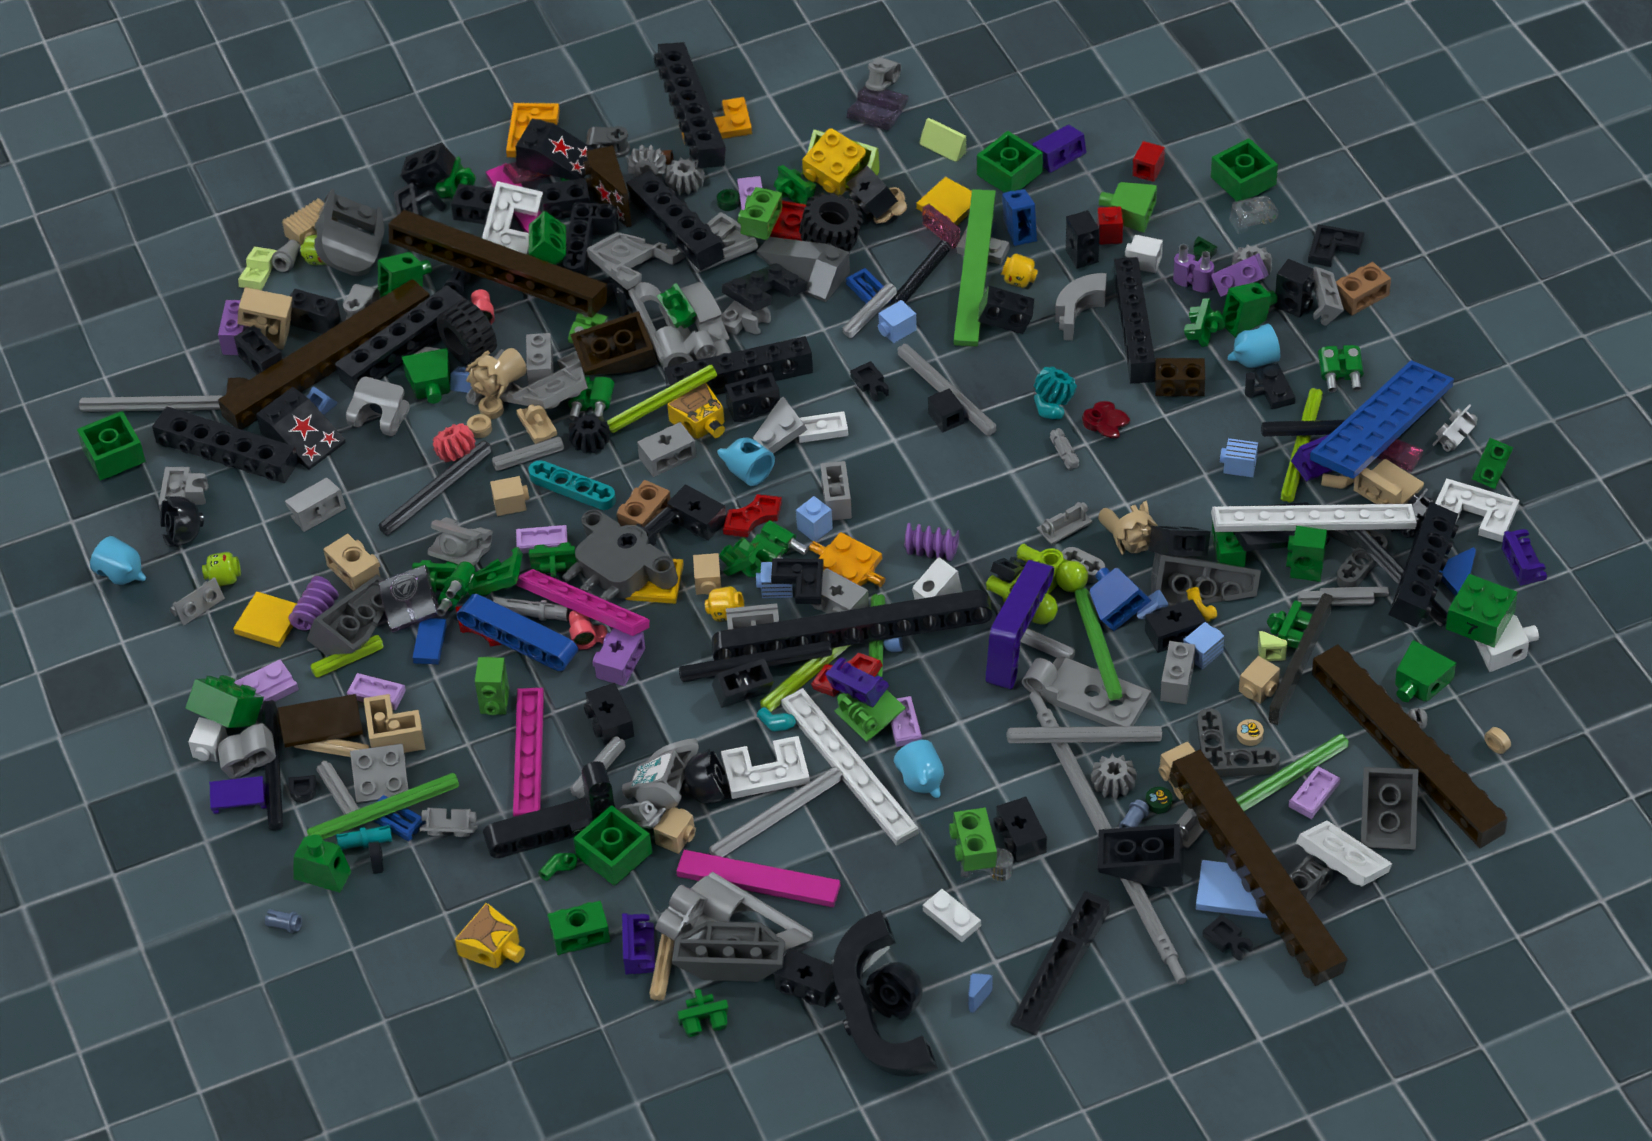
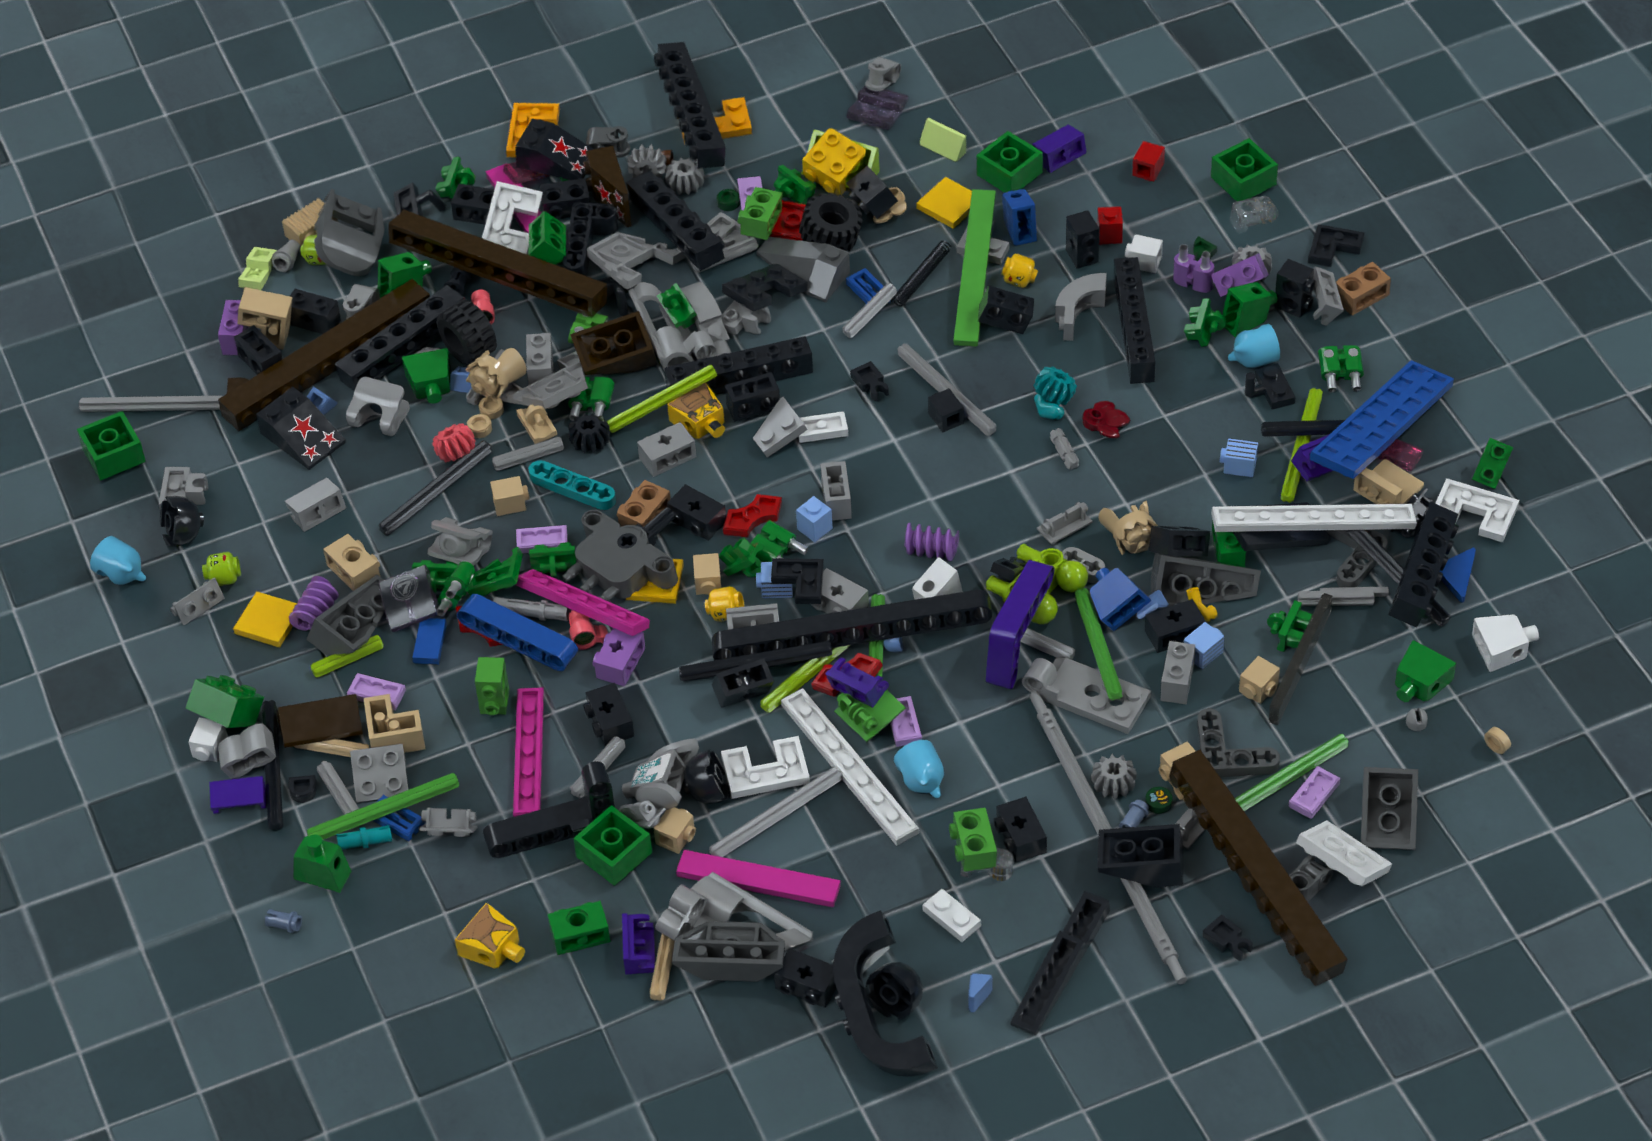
black brick [152,406,299,484] -> none
lavender plate [234,660,299,709] -> none
black tile [369,841,384,874] -> none
black brick [400,142,456,189] -> none
green arm [538,853,578,881] -> none
green hips [677,988,728,1038] -> none
medium azure piece [717,437,775,486] -> none
teal arm [756,707,796,732] -> none
light orange plate [809,532,886,587] -> none
light blue brick [878,300,917,343] -> none
clear pink plate [923,204,960,249] -> none
light grey axle [1007,726,1162,743] -> none
bright green torso [1099,182,1157,233] -> none
dark brown brick [1155,358,1205,397] -> none
light blue tile [1196,860,1267,918] -> none
tan tile [1237,719,1264,746] -> none
yellowish green slope [1258,631,1287,661] -> none
green brick [1286,526,1327,582] -> none
dark brown brick [1312,644,1508,849] -> none
tan arm [1321,473,1355,489] -> none
light grey hinge [1432,404,1478,452] -> none
green brick [1446,574,1518,648] -> none
dark purple hinge [1502,529,1547,586] -> none

